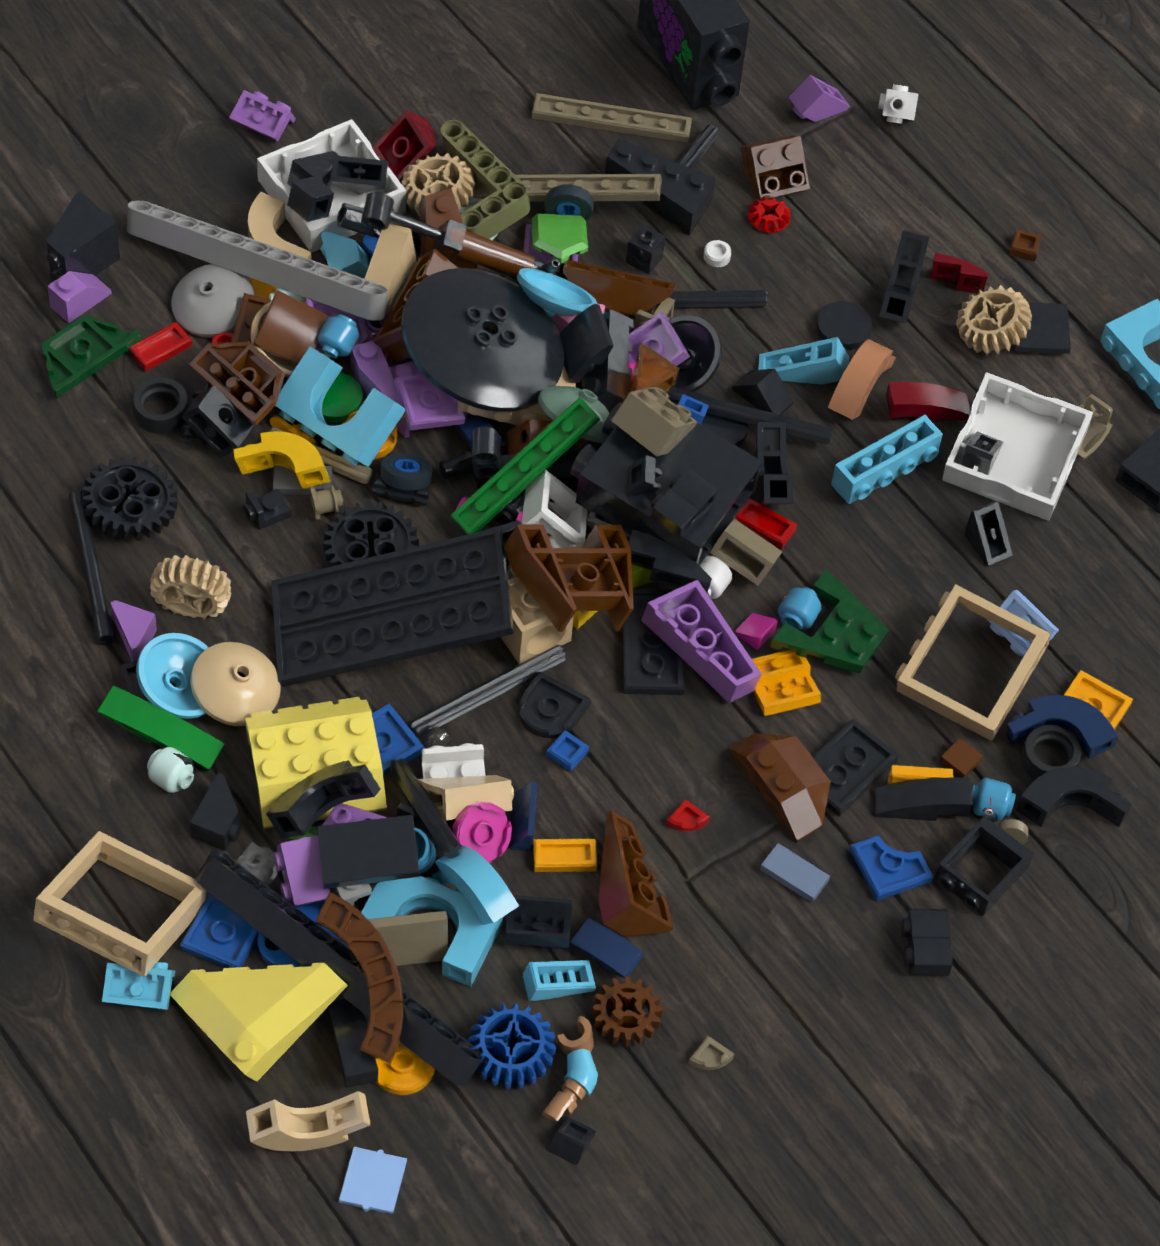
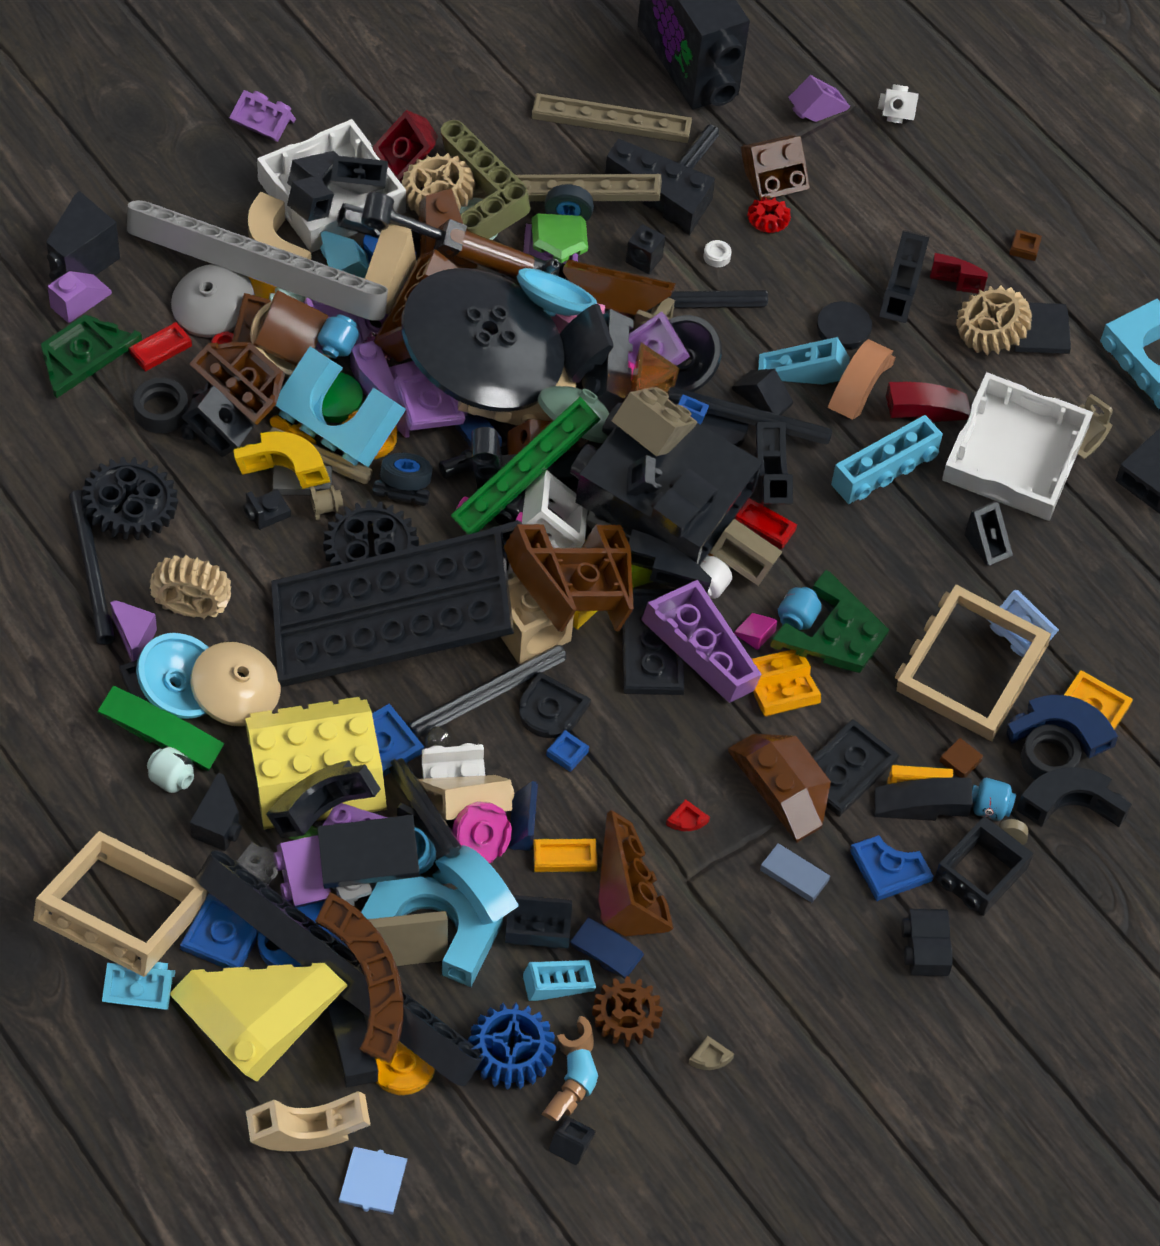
black slope [961,431,1003,476] -> none

